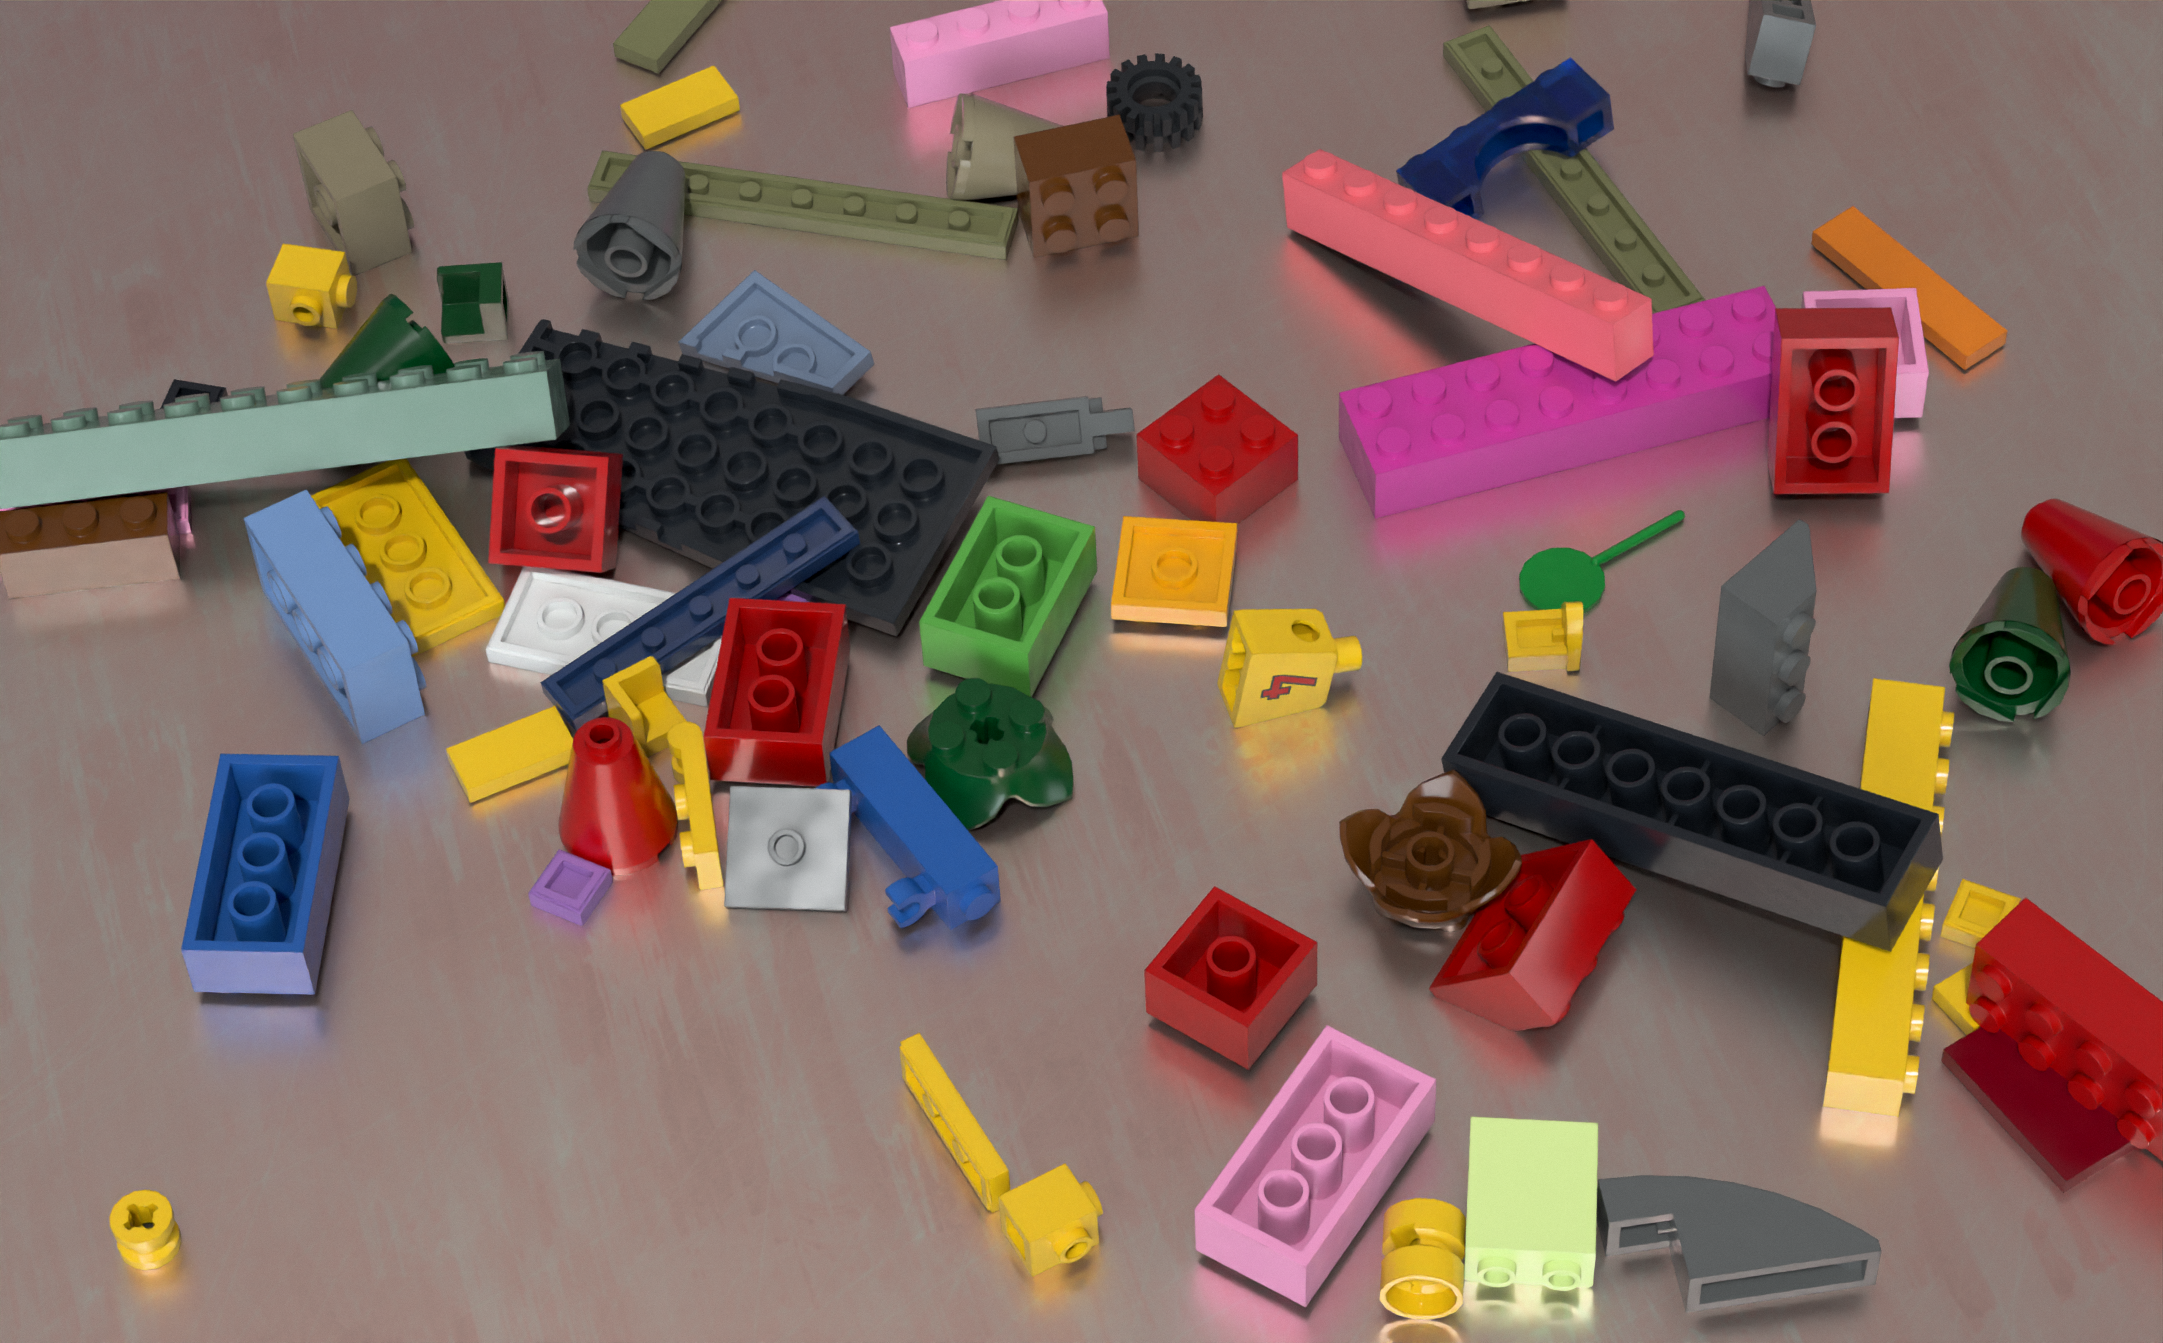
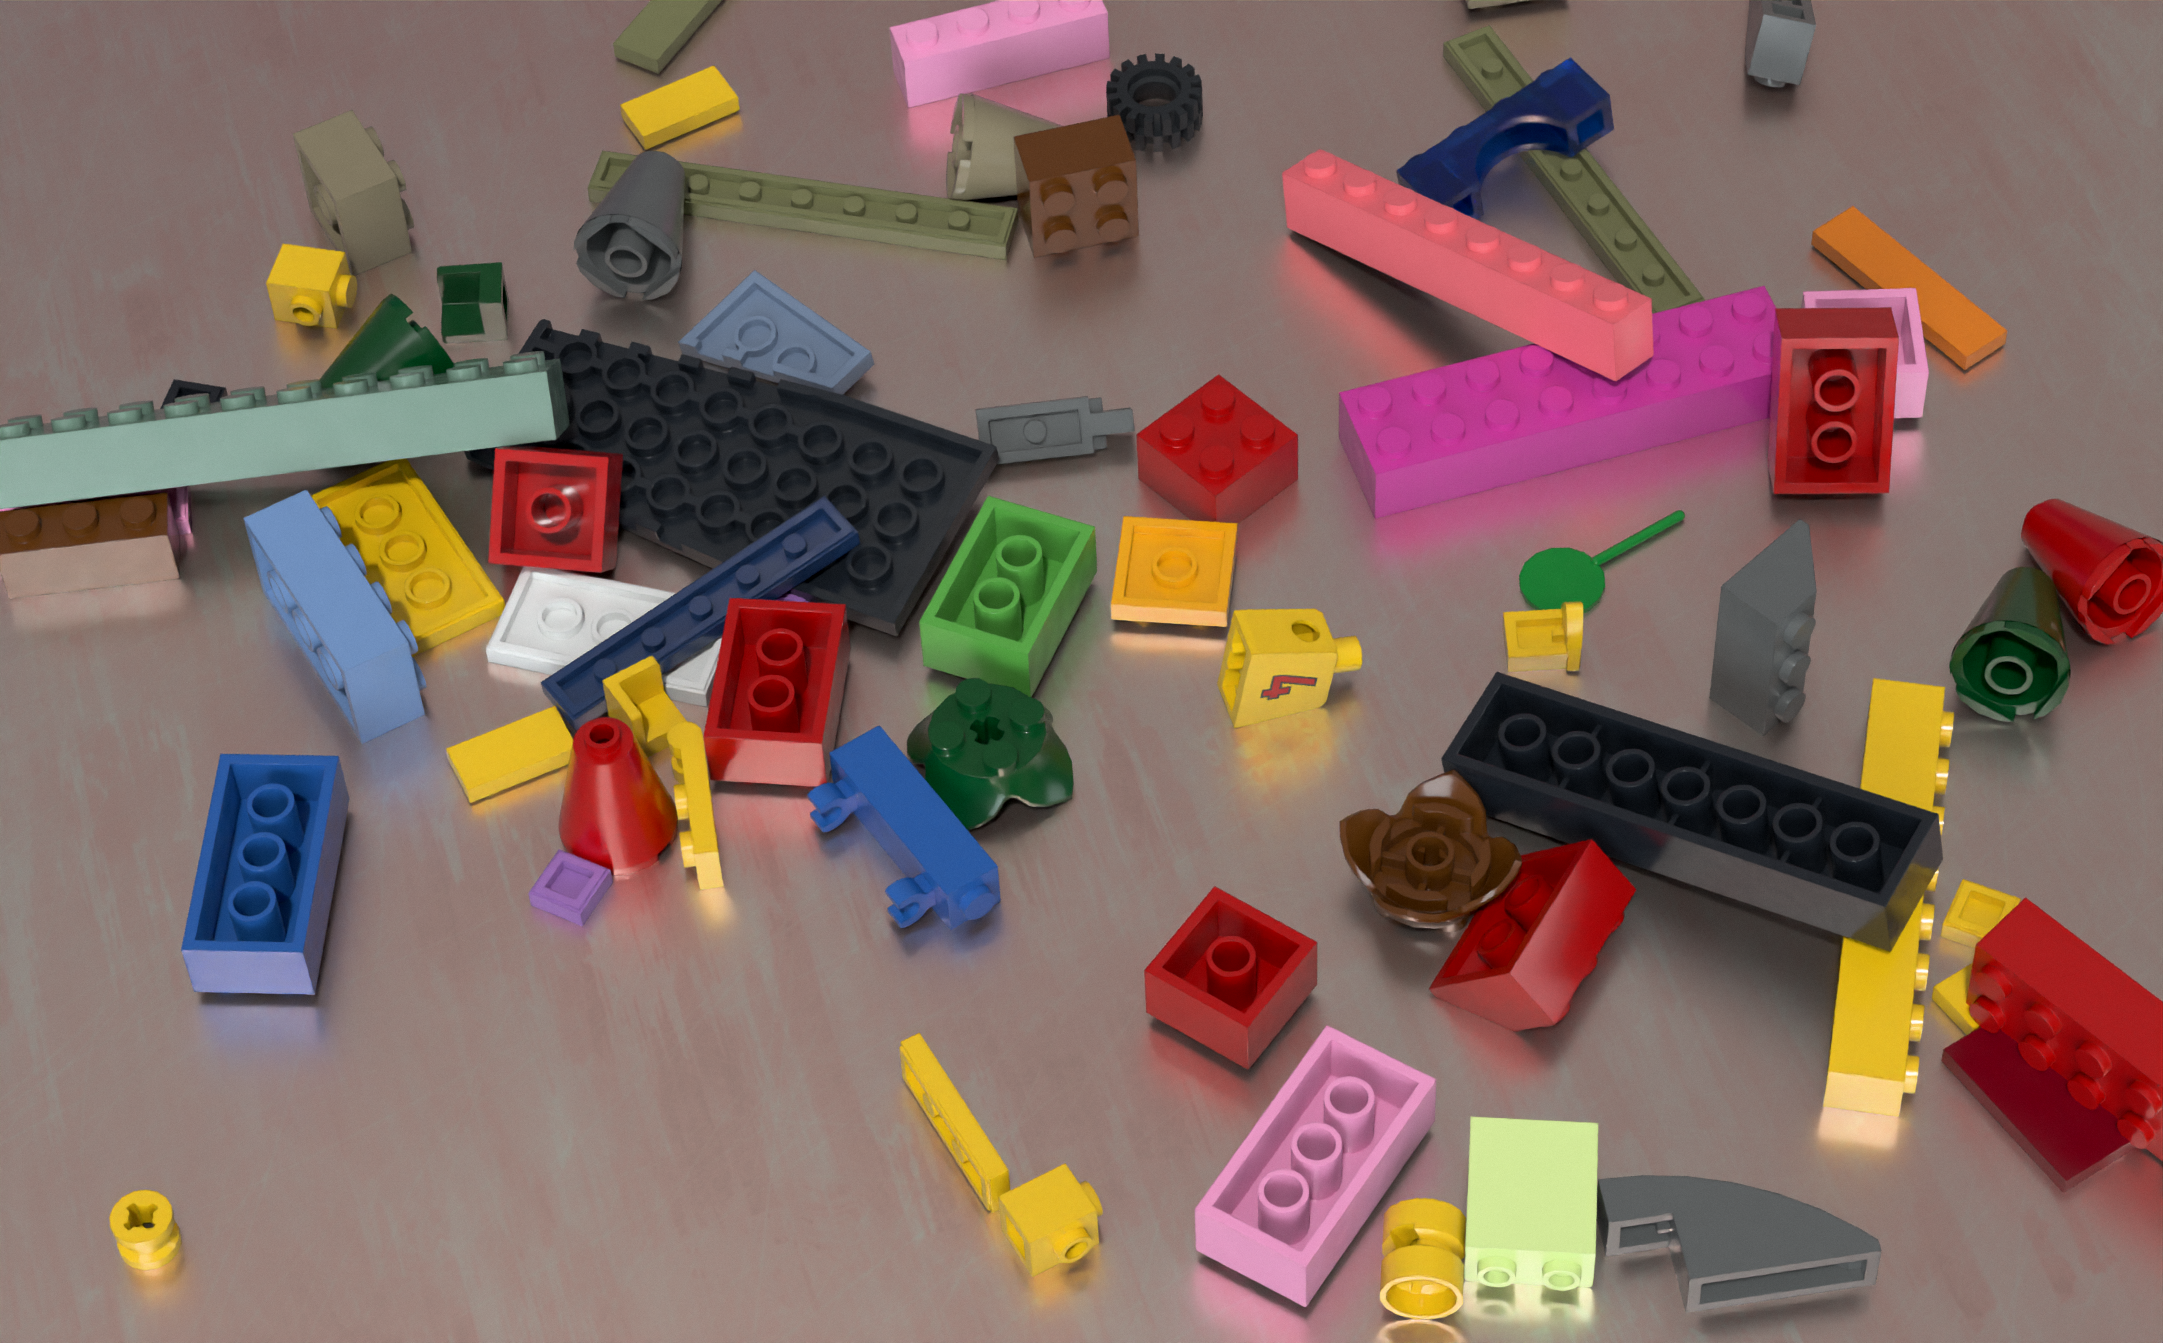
plate [724,786,852,912] -> none

